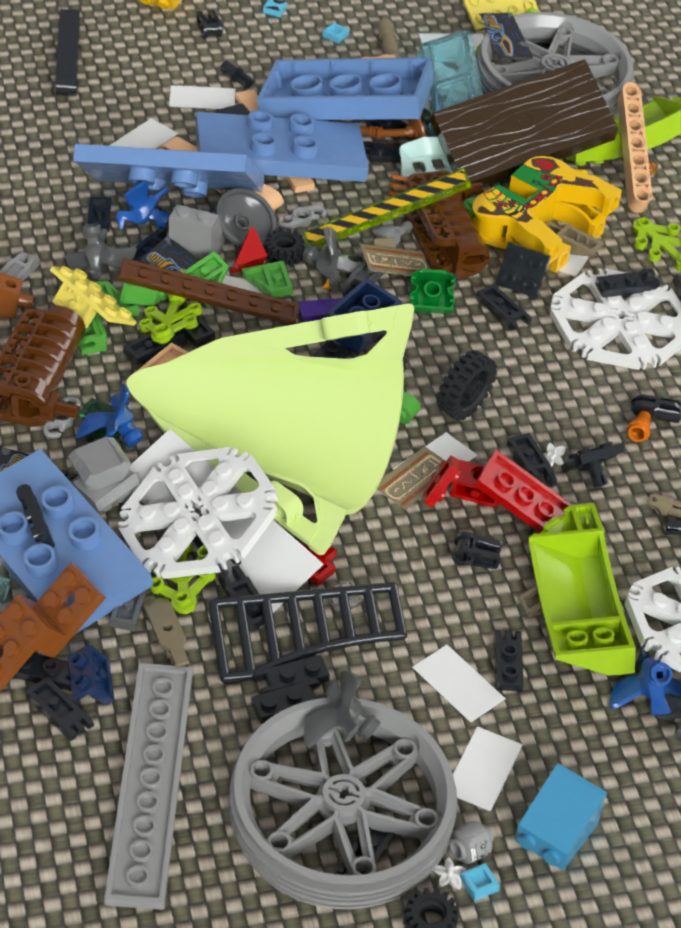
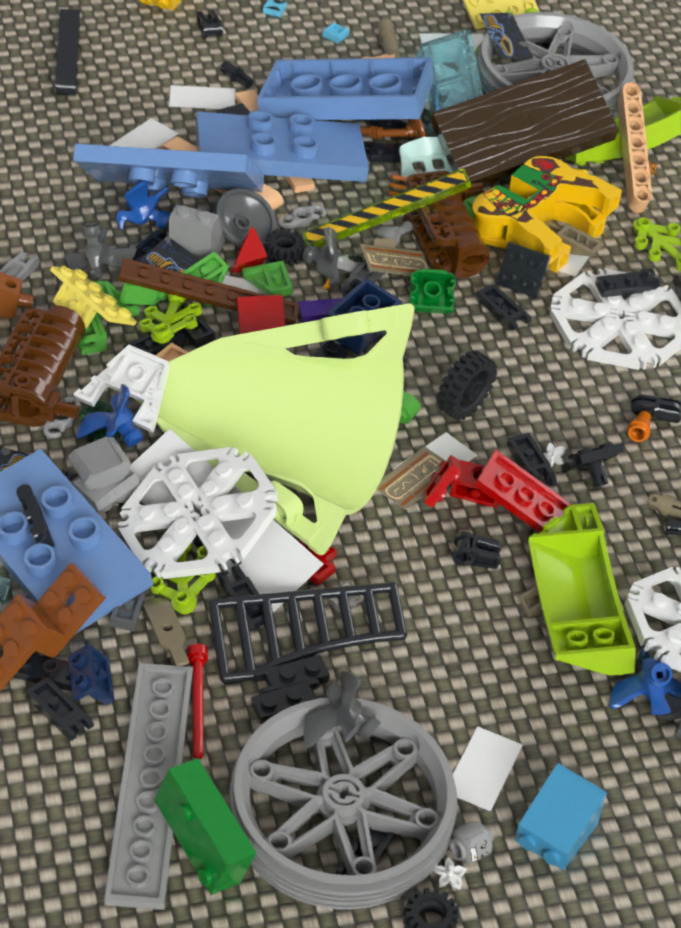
black hinge [87,197,112,243] -> none
white sticker [412,645,506,722] -> none
medium azure tile [460,863,500,901] -> none
black hinge [494,630,524,692] -> none
none -> white wing [74,345,171,433]
none -> green brick [154,758,256,895]
none -> red piece [187,643,208,760]
none -> red tile [236,295,285,334]

